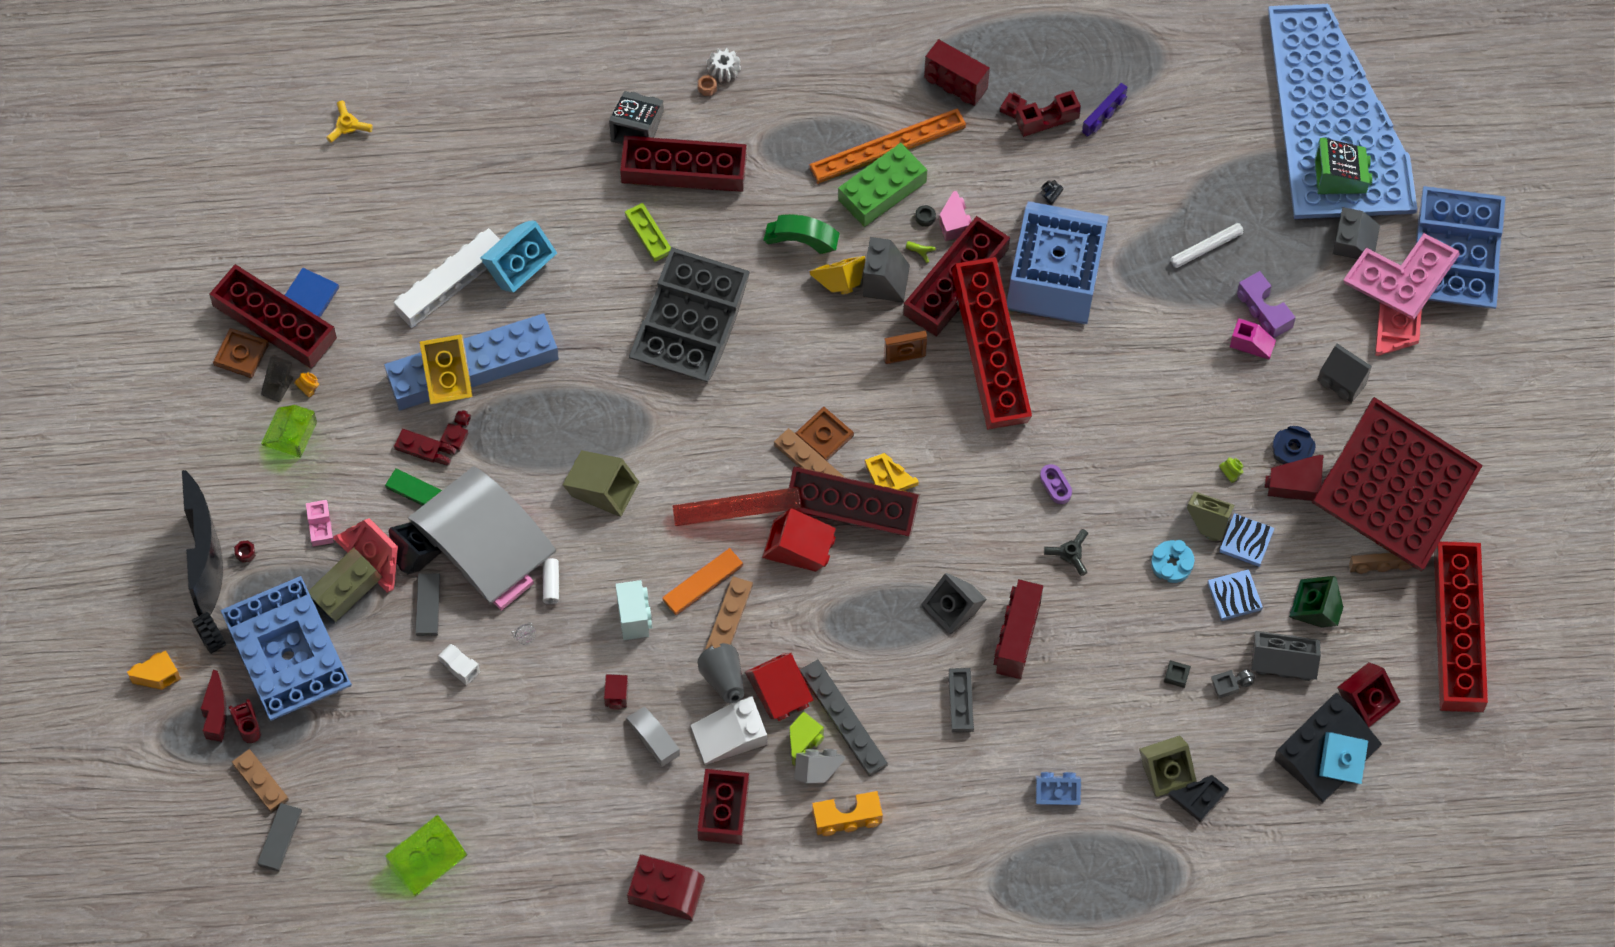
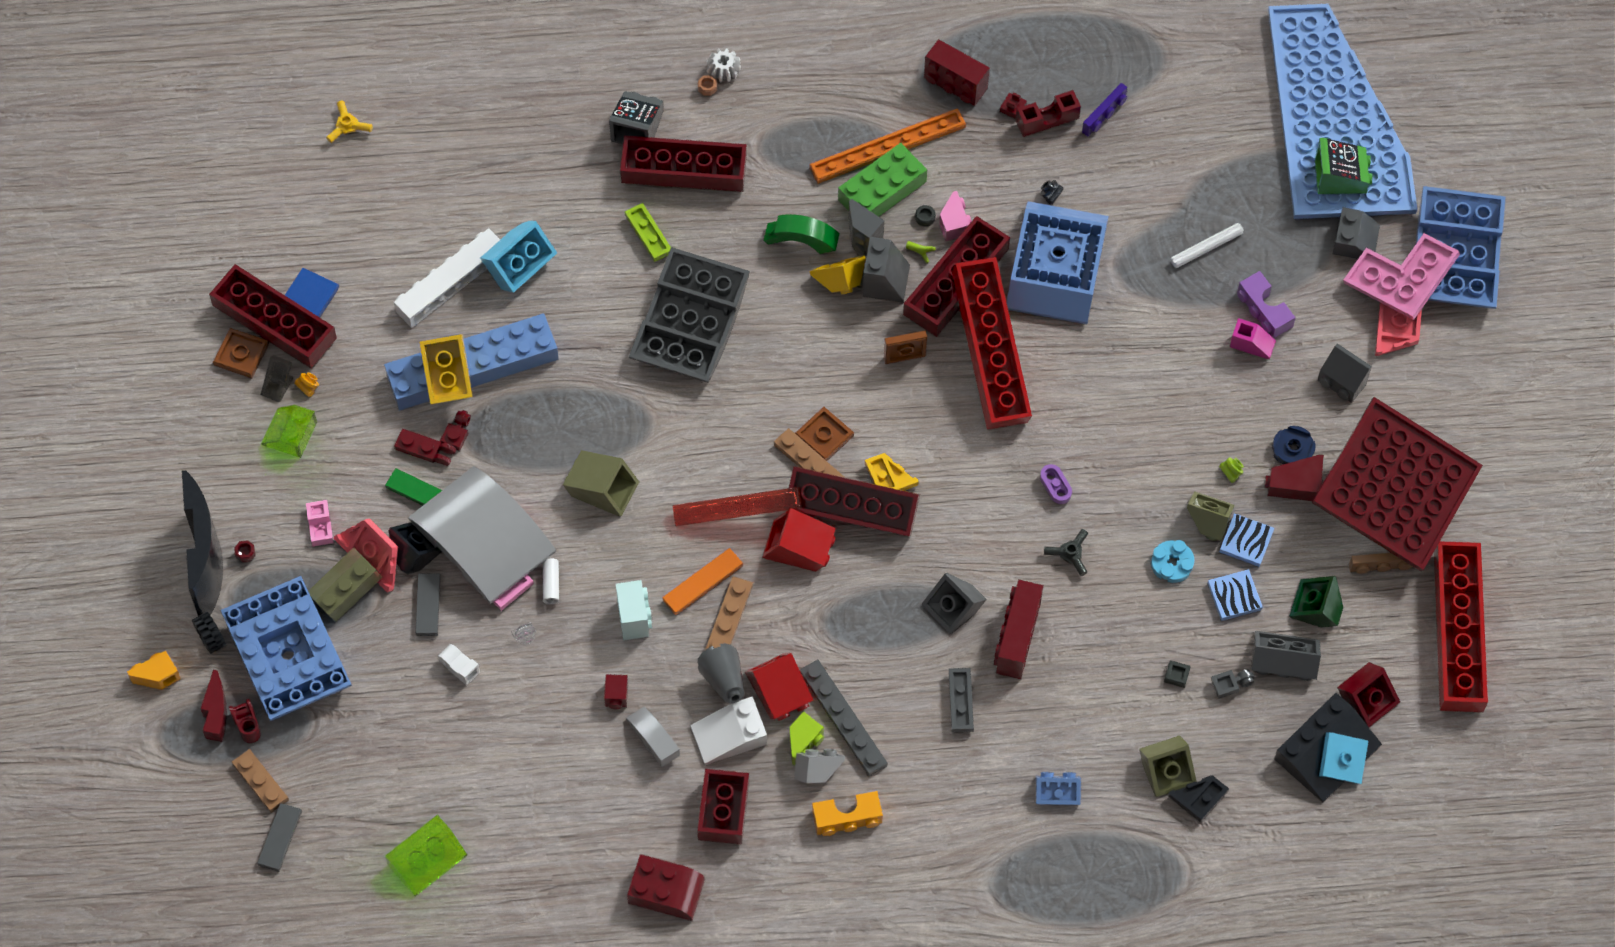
none -> dark grey slope [848,198,884,257]

